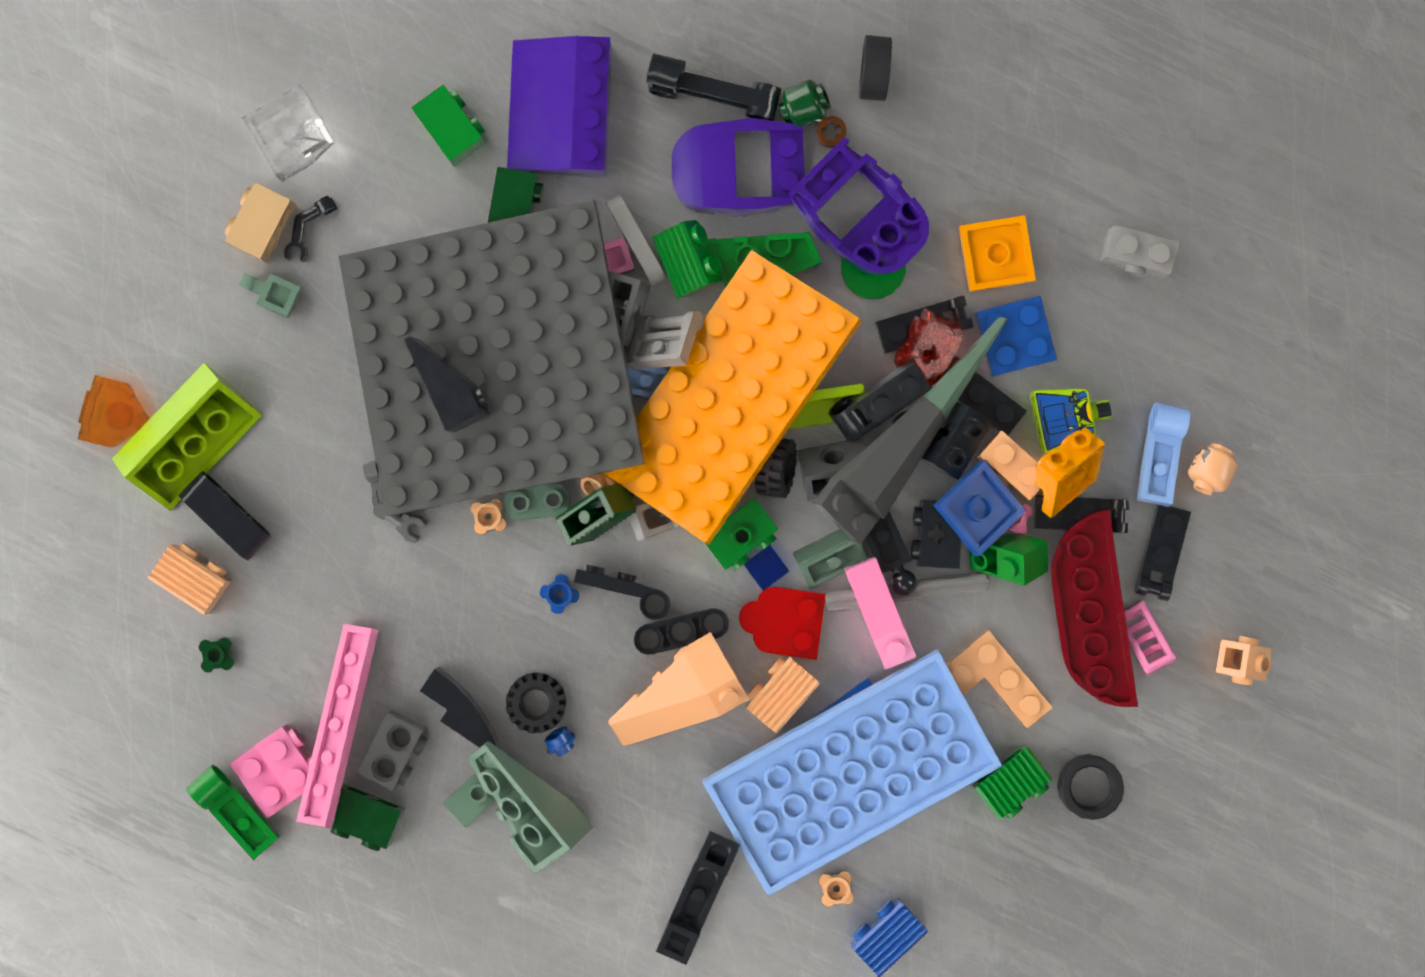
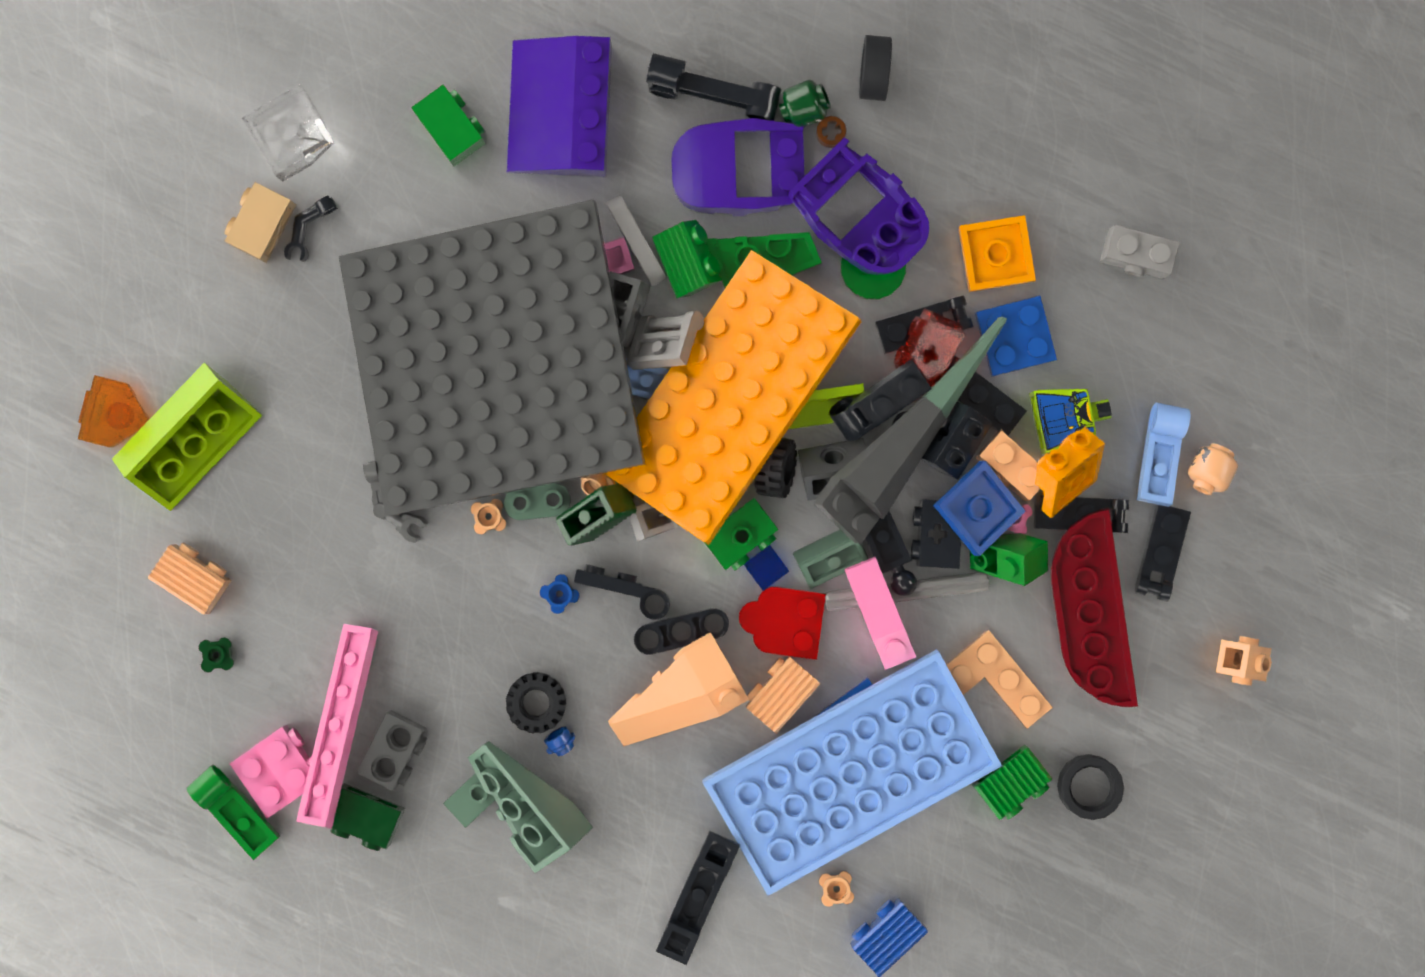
black beam [178,471,271,561] -> none
sand green plate [239,273,302,318] -> none
black slope [404,336,490,433] -> none
black slope [420,667,502,750] -> none
dark green brick [488,167,544,223] -> none
bright pink slope [1124,600,1176,677] -> none

